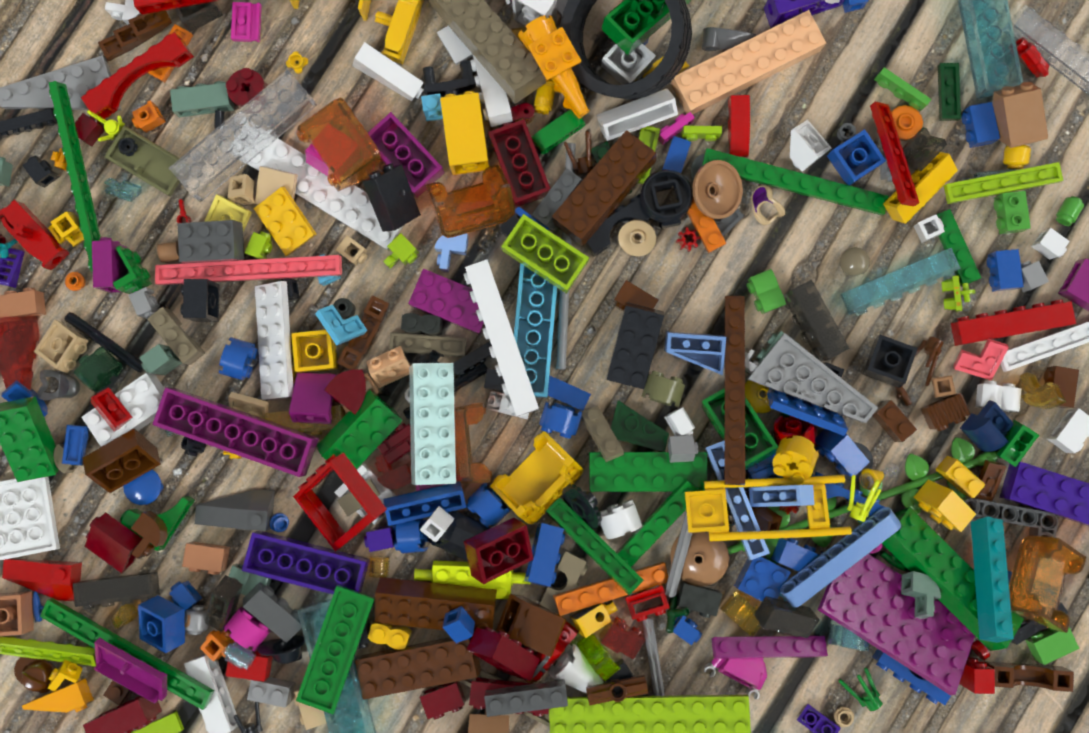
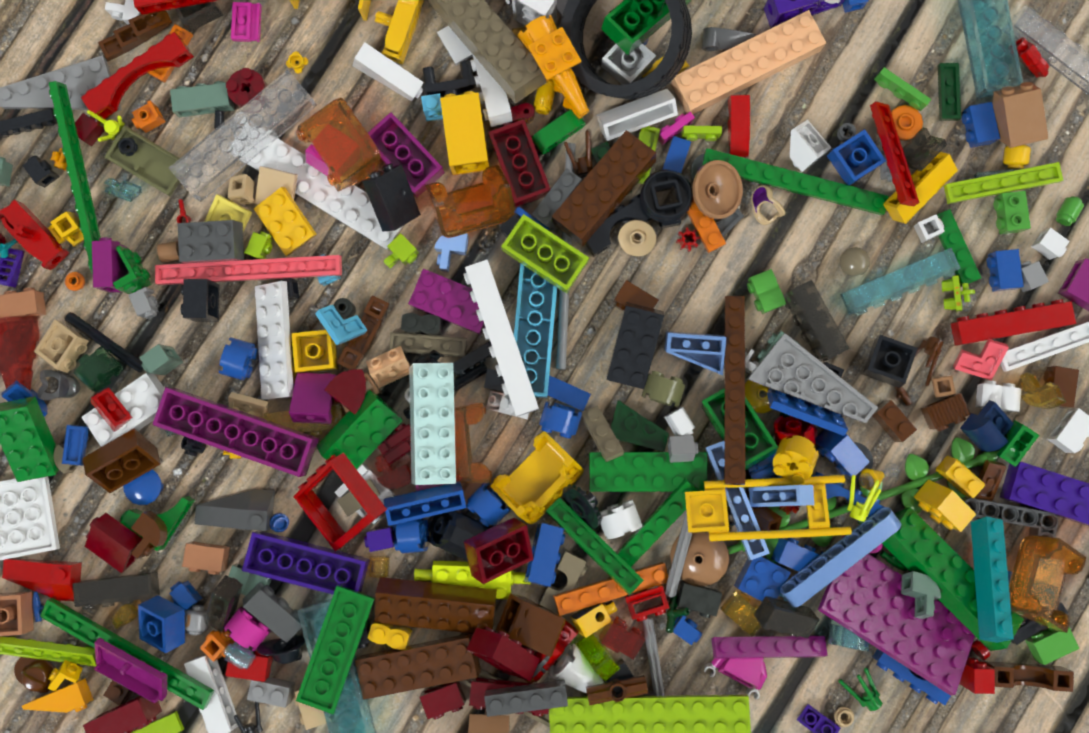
dark tan arch [147,307,205,365] -> none
tan brick [336,235,368,266] -> none
white brick [420,506,455,542] -> none
blue brick [442,606,475,643] -> none

